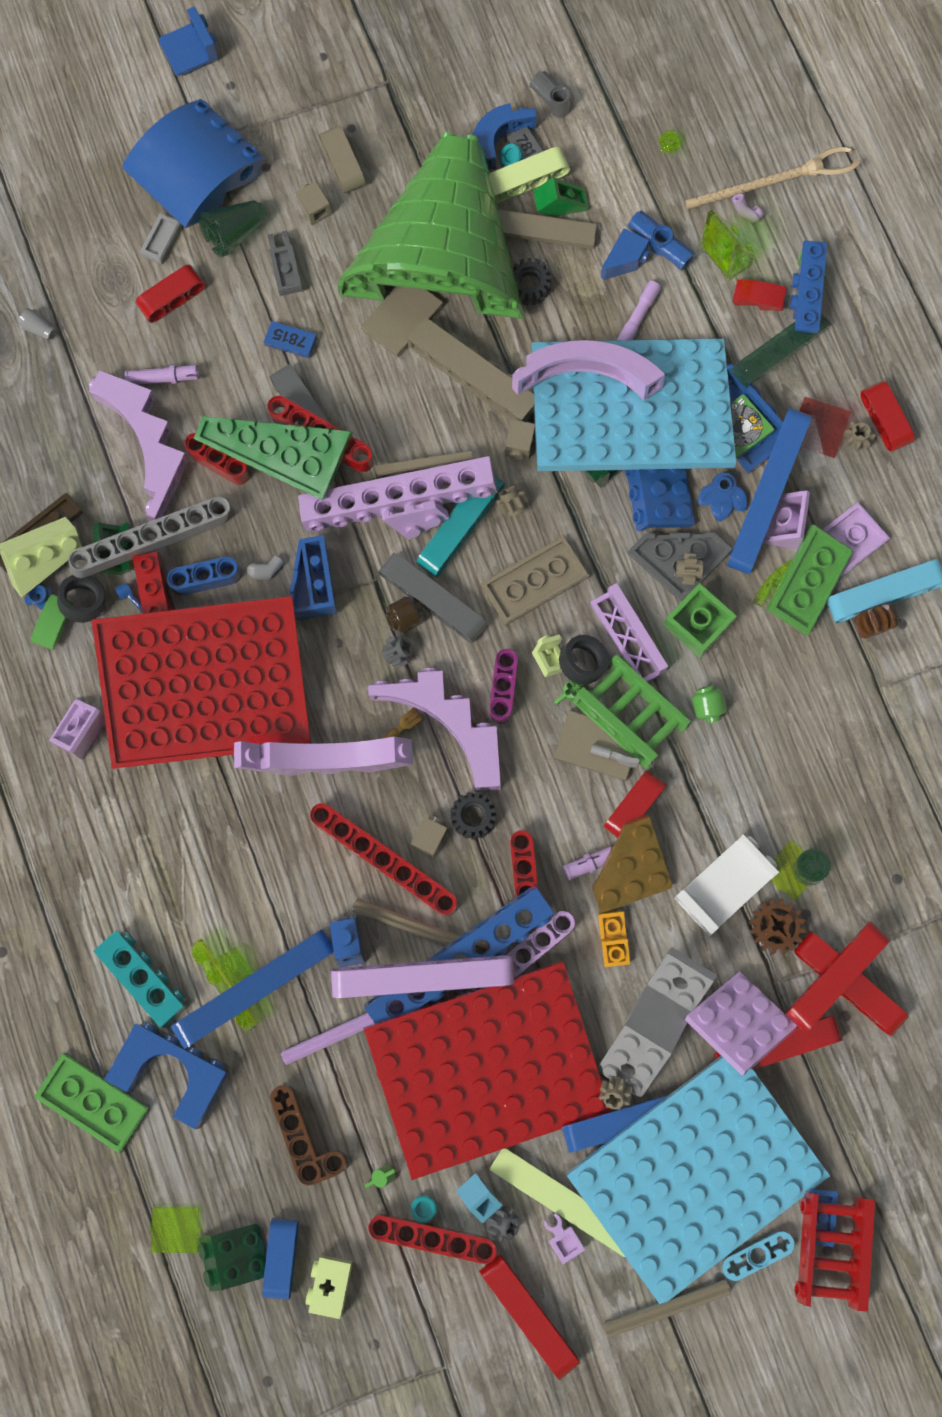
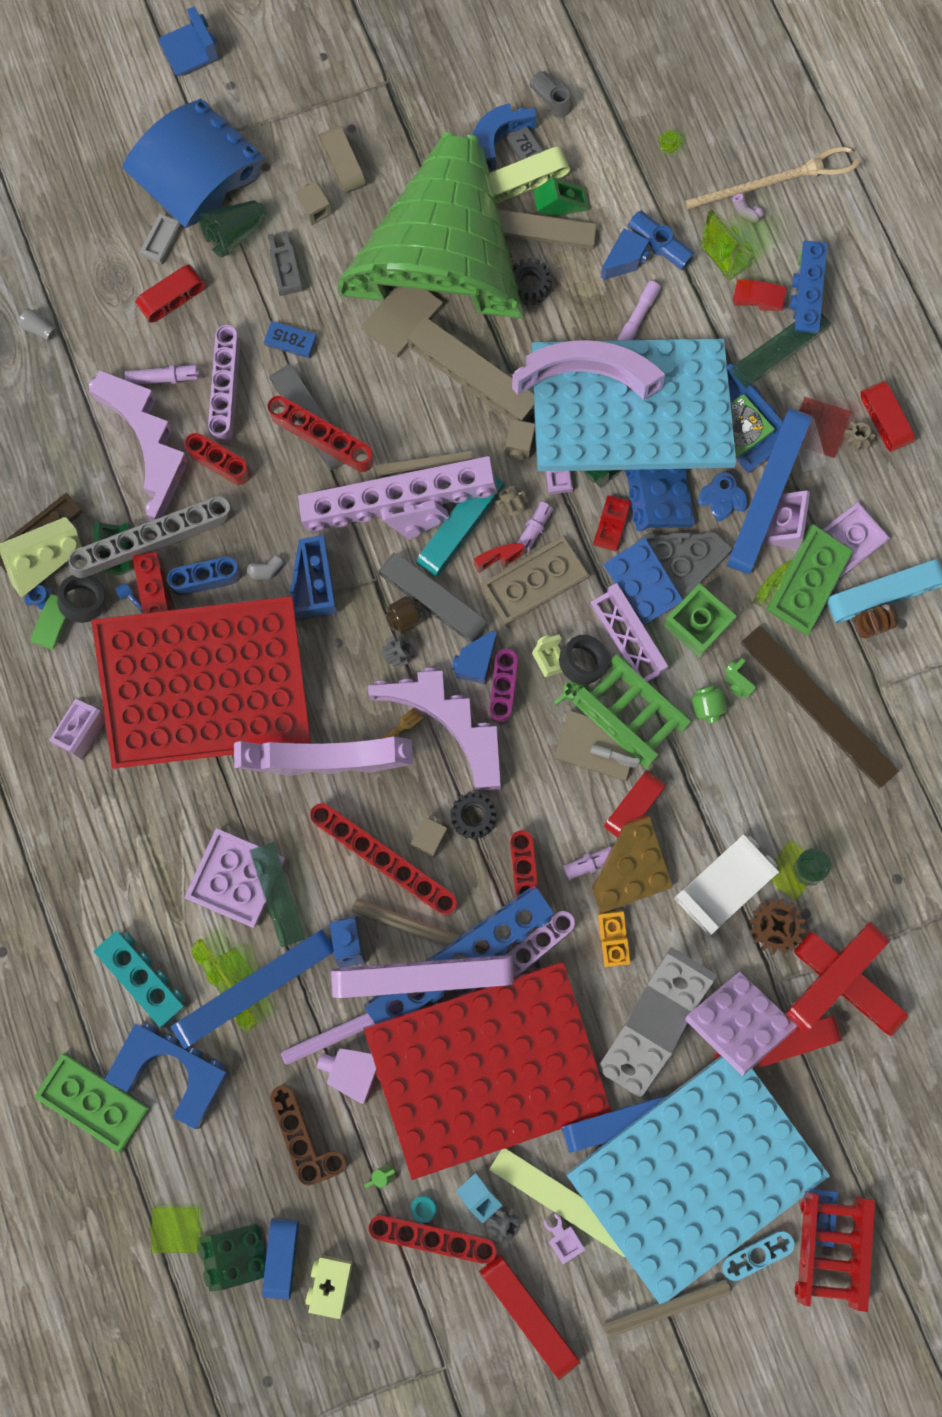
wing [194,416,353,500] -> none
teal tile [500,144,524,167] -> none
dark tan gear [599,1076,633,1110] -> none
dark tan gear [676,553,703,585] -> none
none -> lavender plate [184,828,286,929]
none -> lavender beam [208,325,240,444]
none -> clear green tile [249,842,305,948]
none -> lavender torso [317,1048,377,1104]
none -> blue slope [452,631,497,685]
none -> red slope [473,543,525,573]
none -> lavender pin [517,502,553,551]
none -> lavender tile [546,471,573,494]
none -> red slope [593,495,631,551]
none -> blue plate [603,538,684,626]
none -> bright green bracket [724,657,756,700]
none -> dark brown tile [741,625,899,789]

